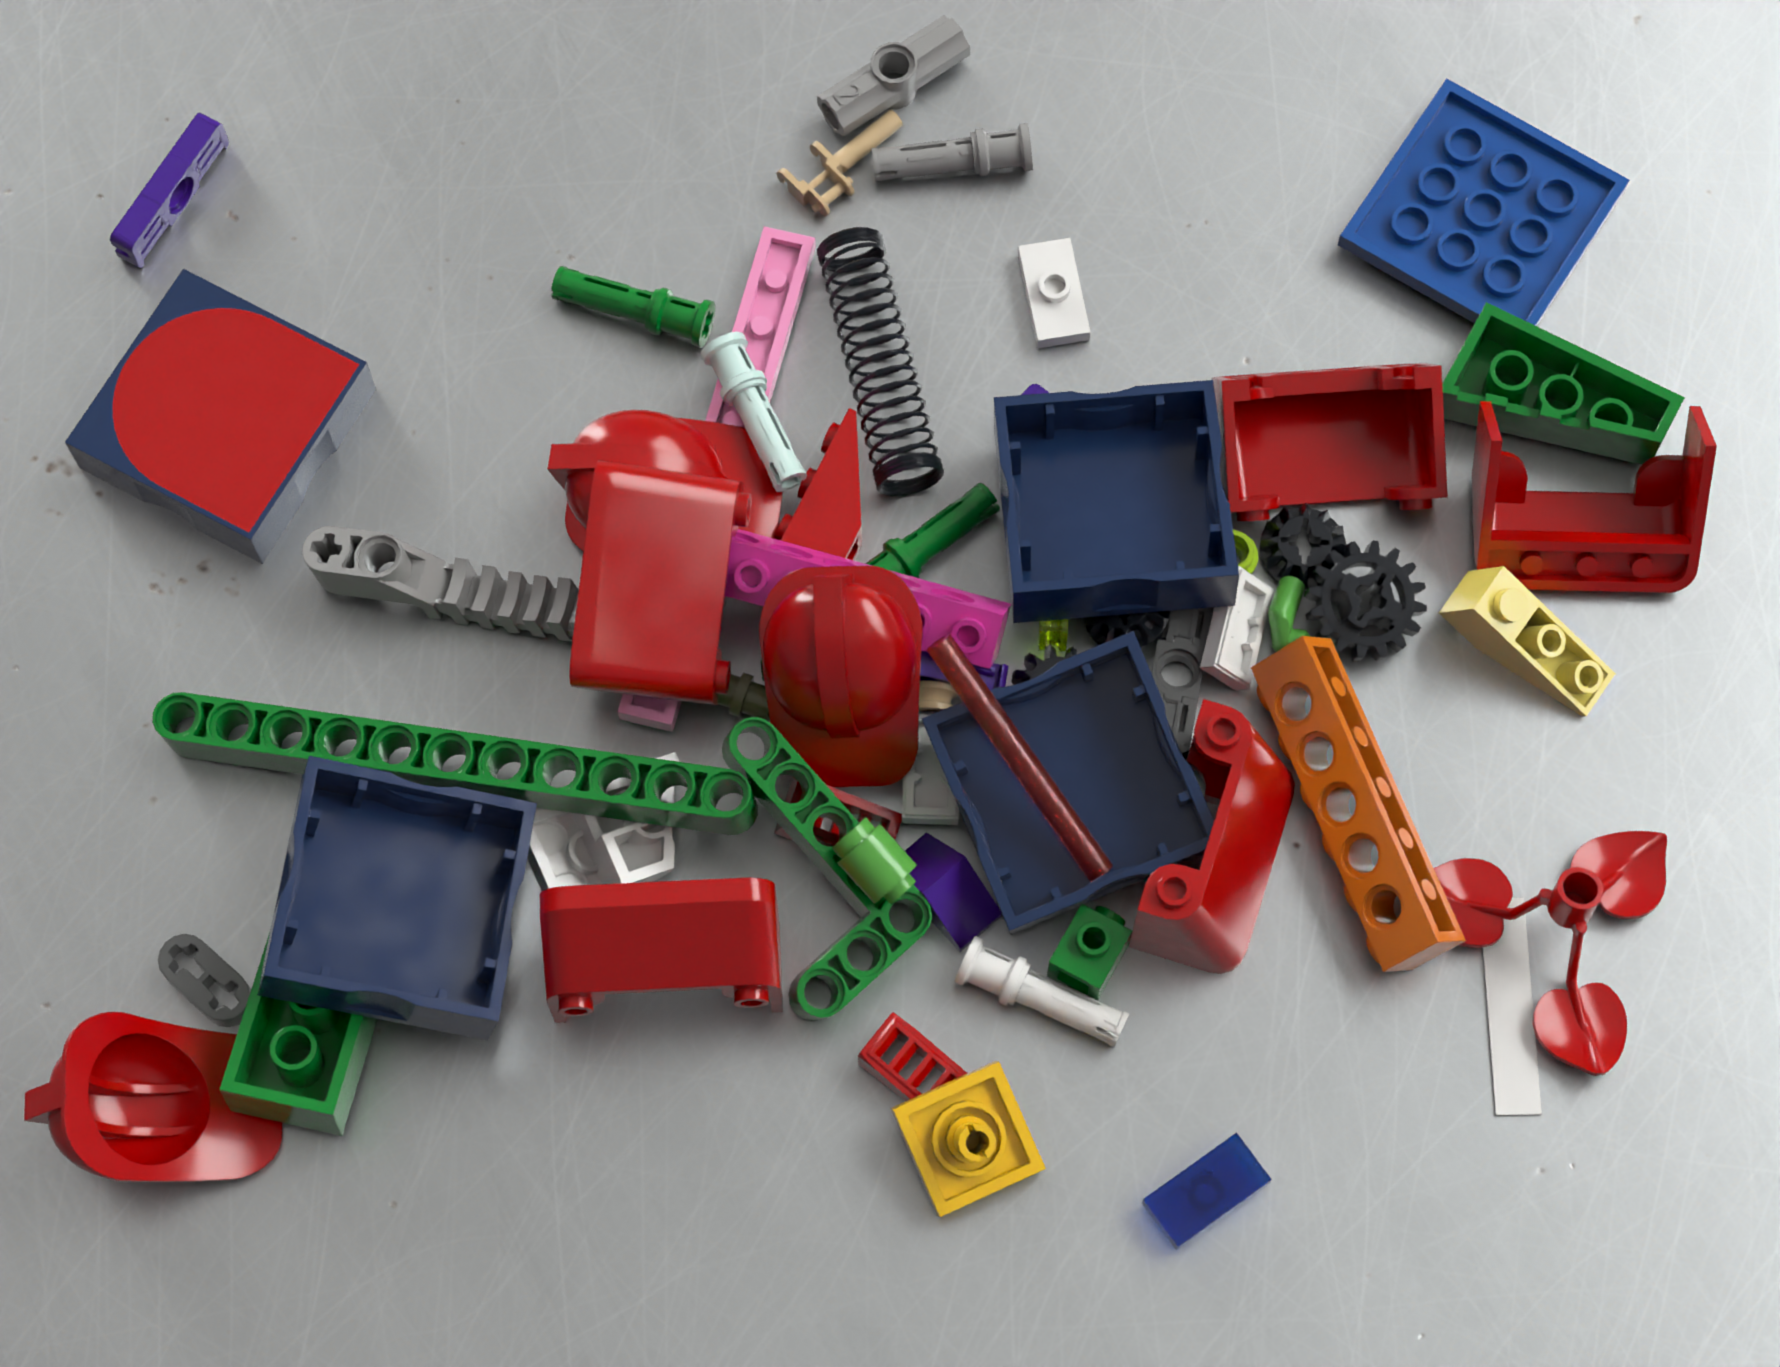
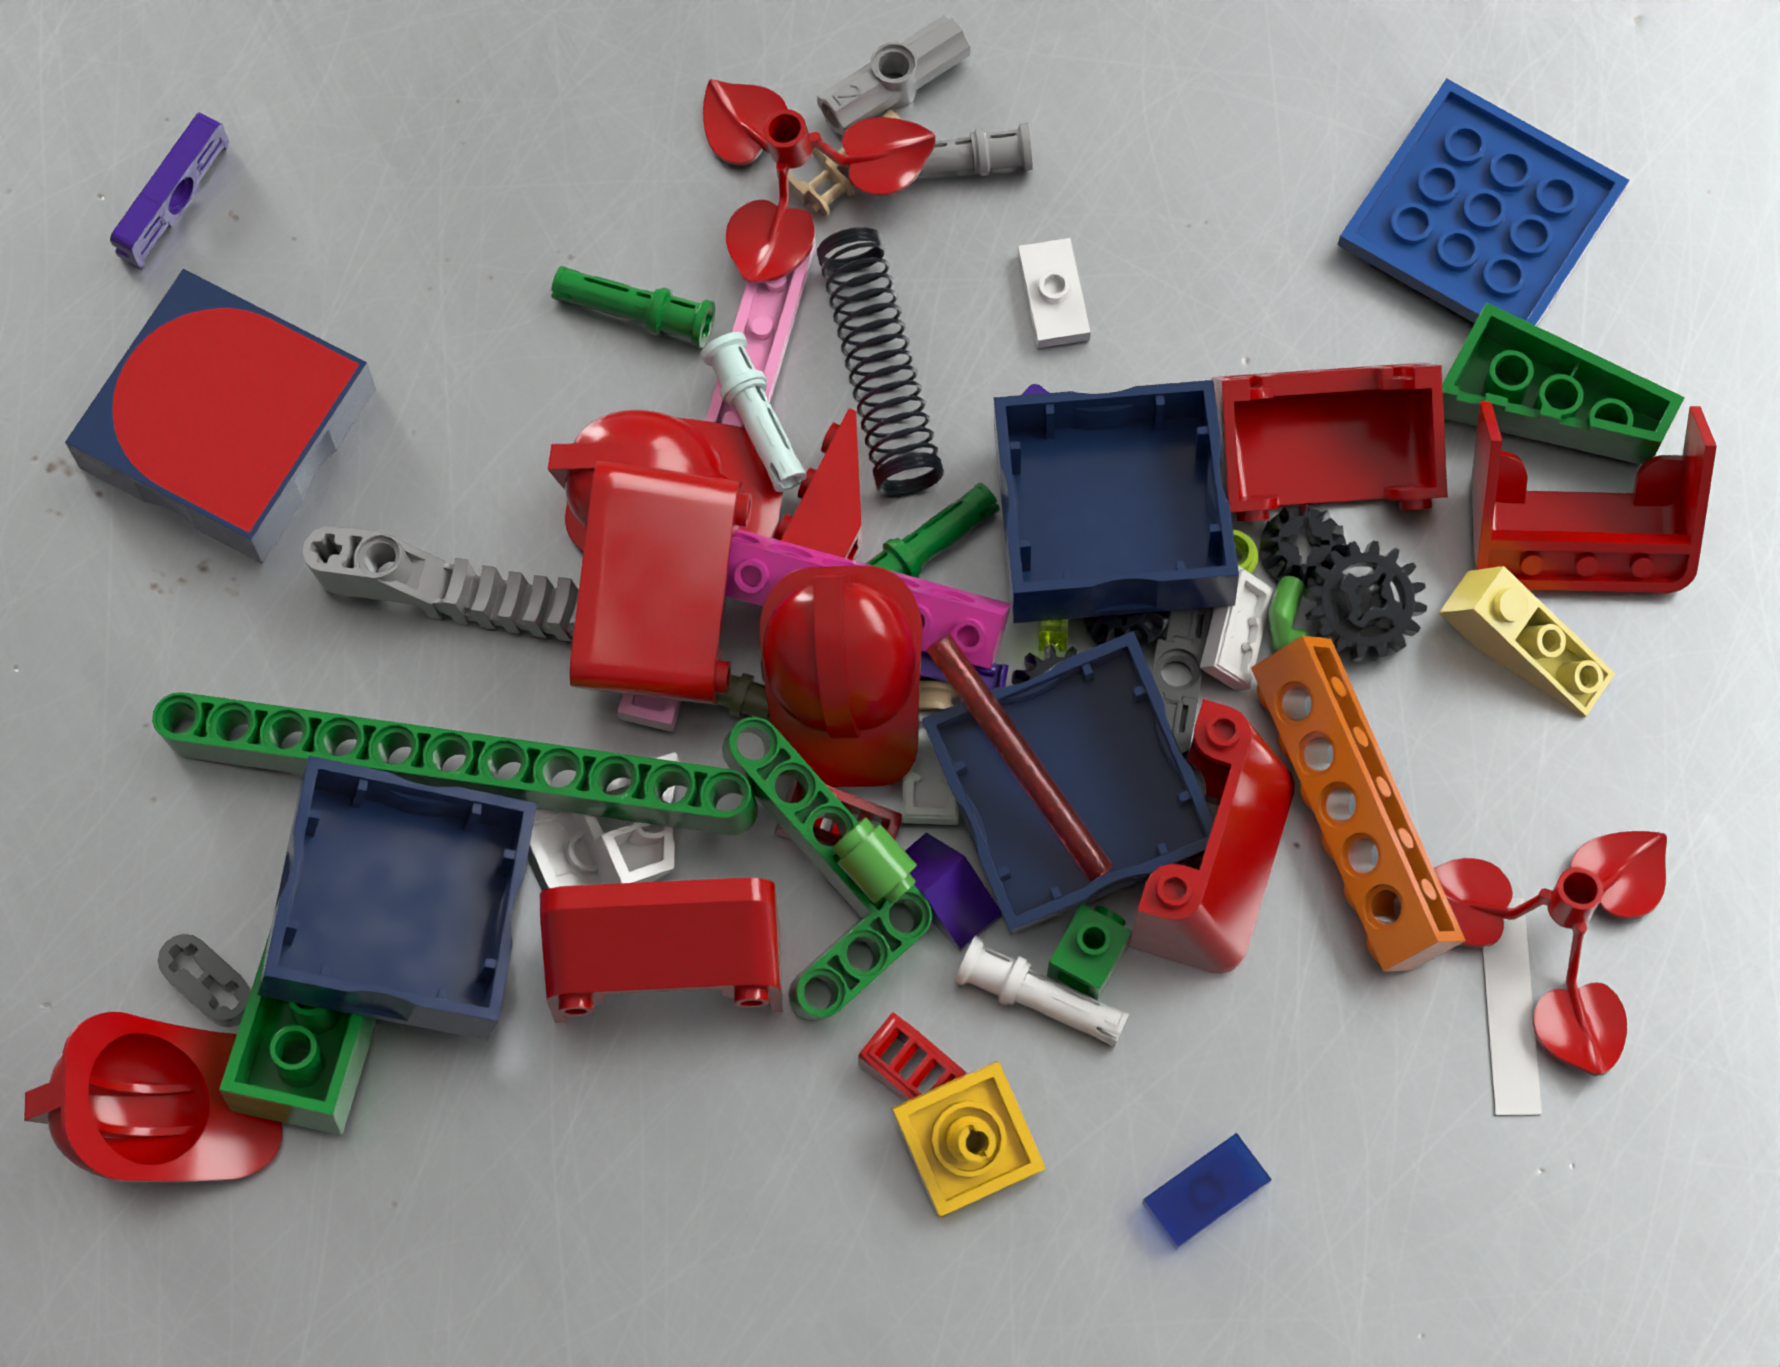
none -> red plant [703,79,936,283]

